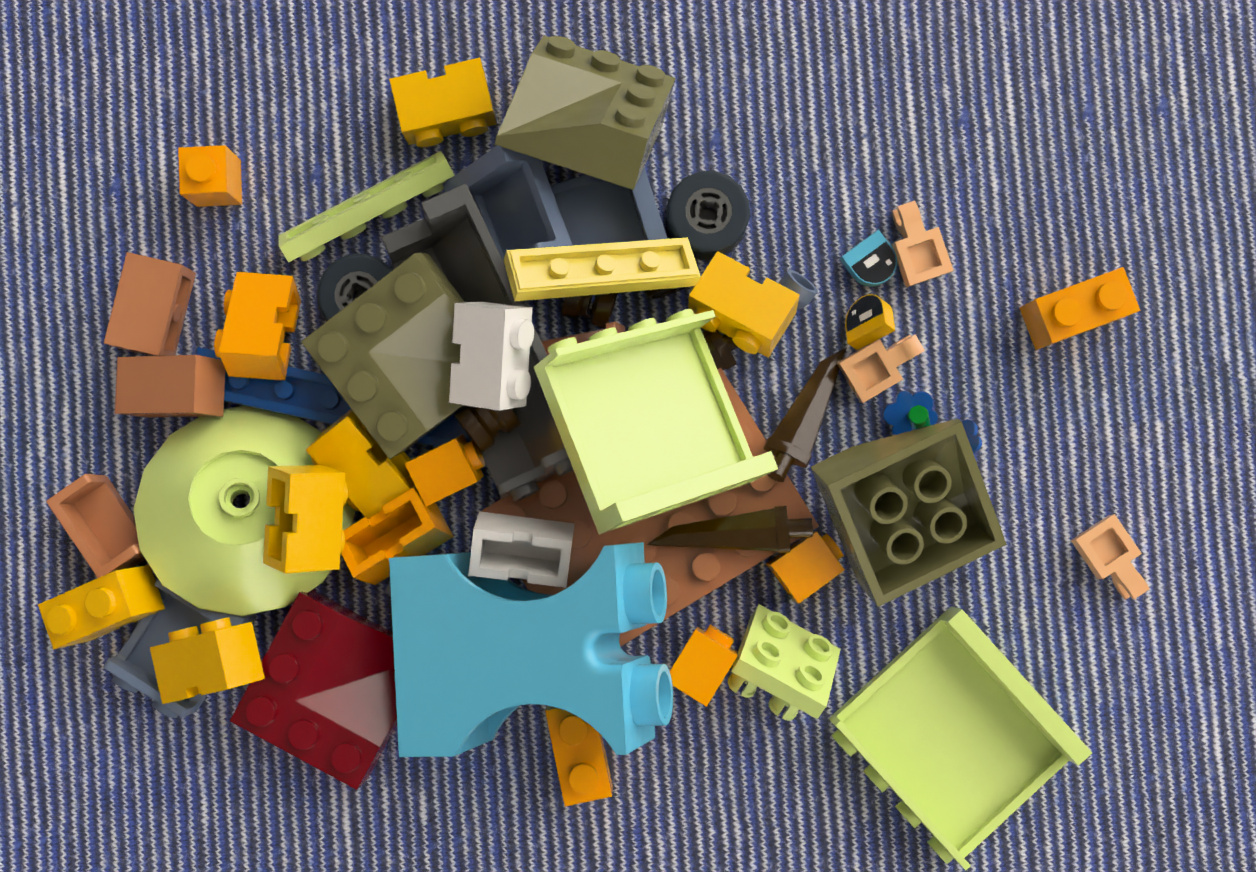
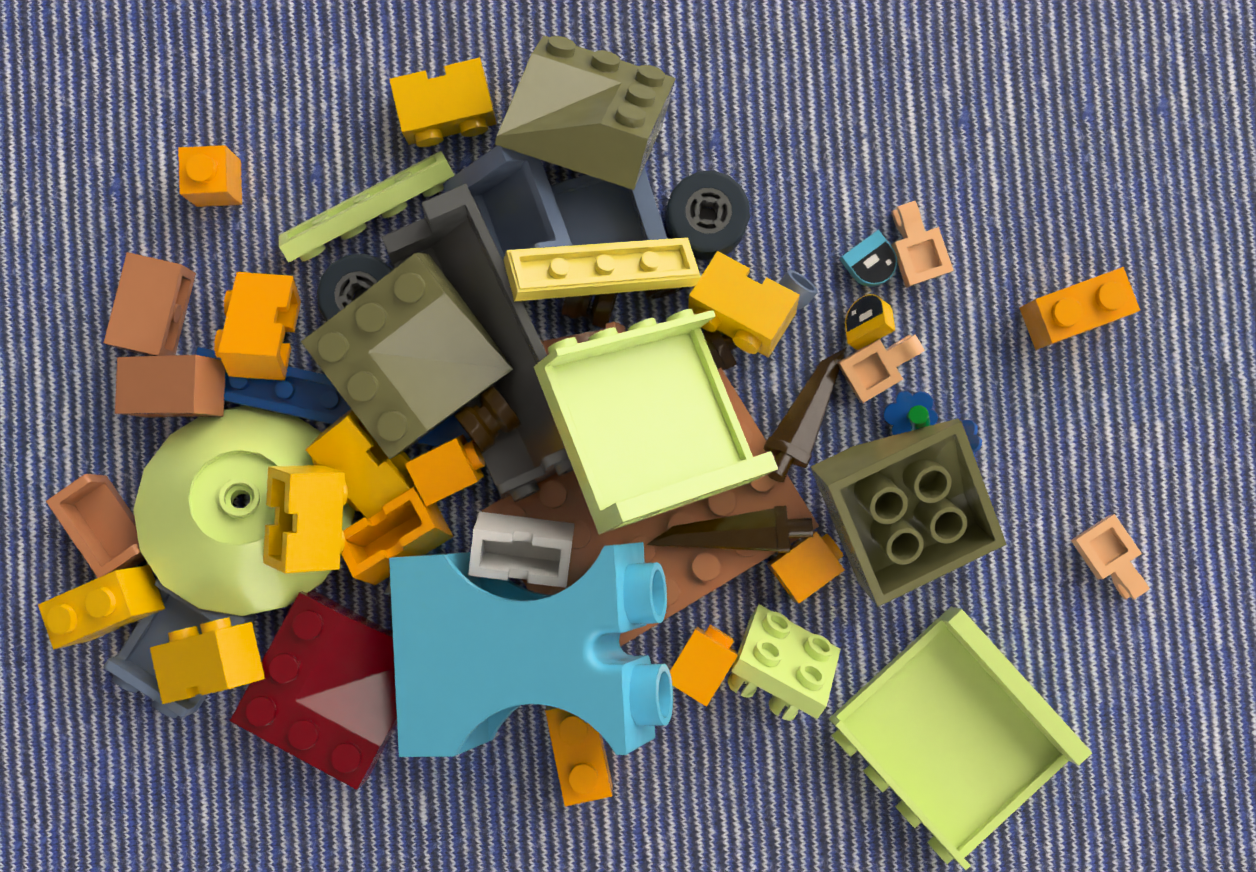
white brick [449,302,534,411] -> none

